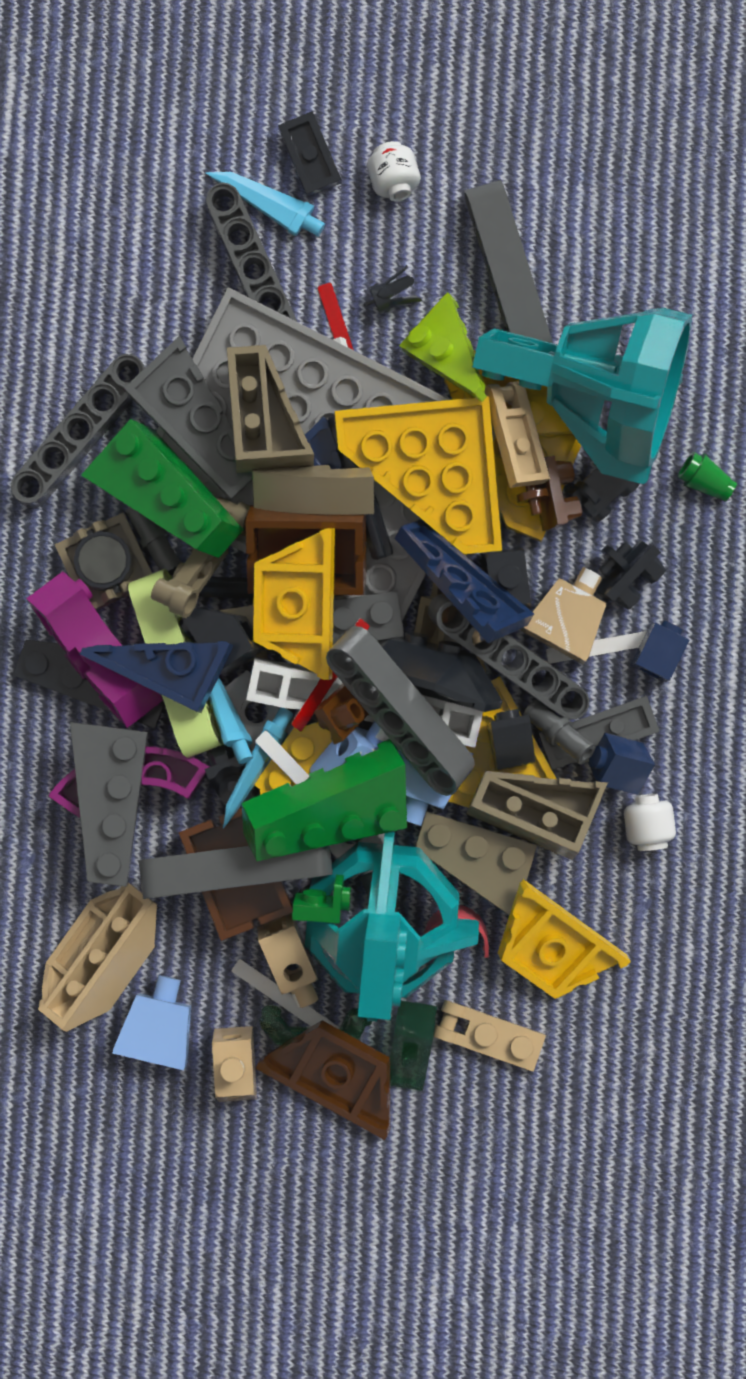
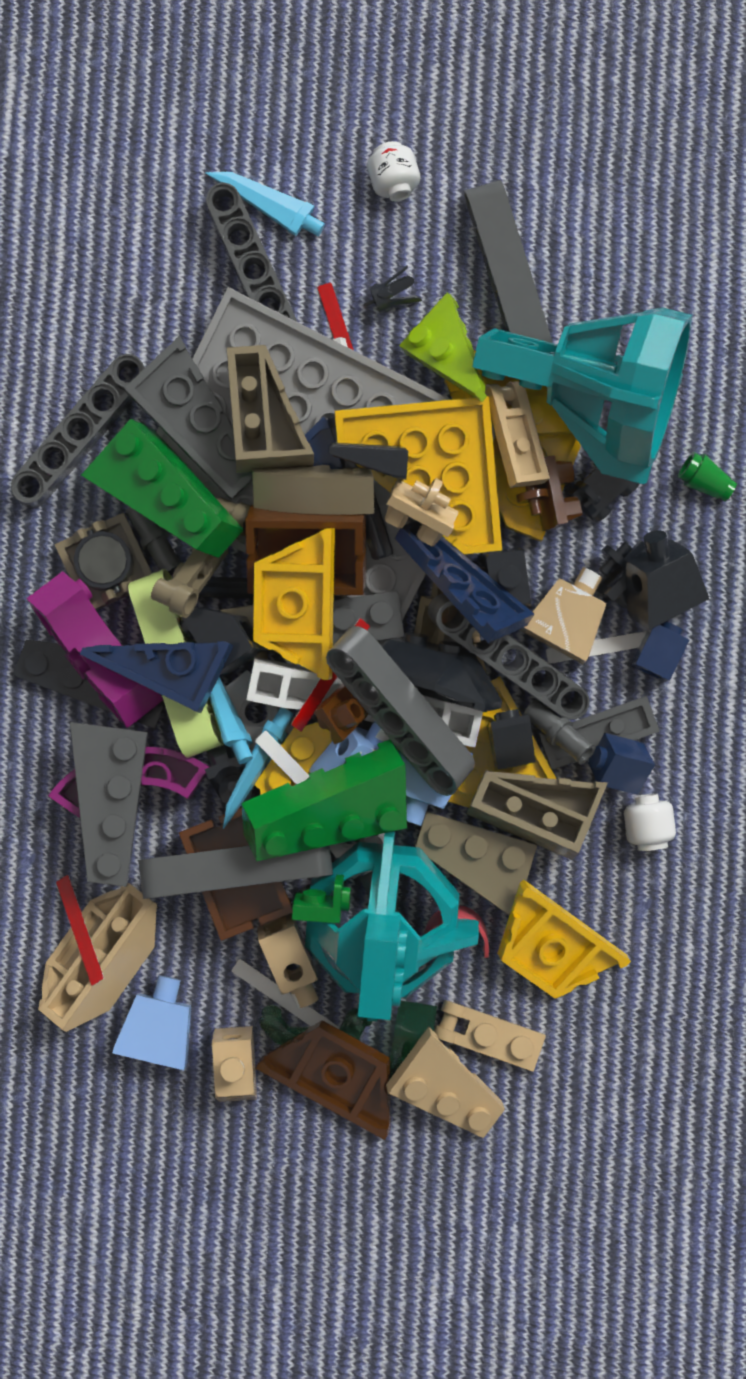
black plate [278,111,342,197] -> none
none -> red sticker [56,875,104,986]
none -> black slope [328,442,408,480]
none -> tan hips [385,478,459,546]
none -> tan wing [386,1027,505,1138]
none -> black torso [626,530,709,630]

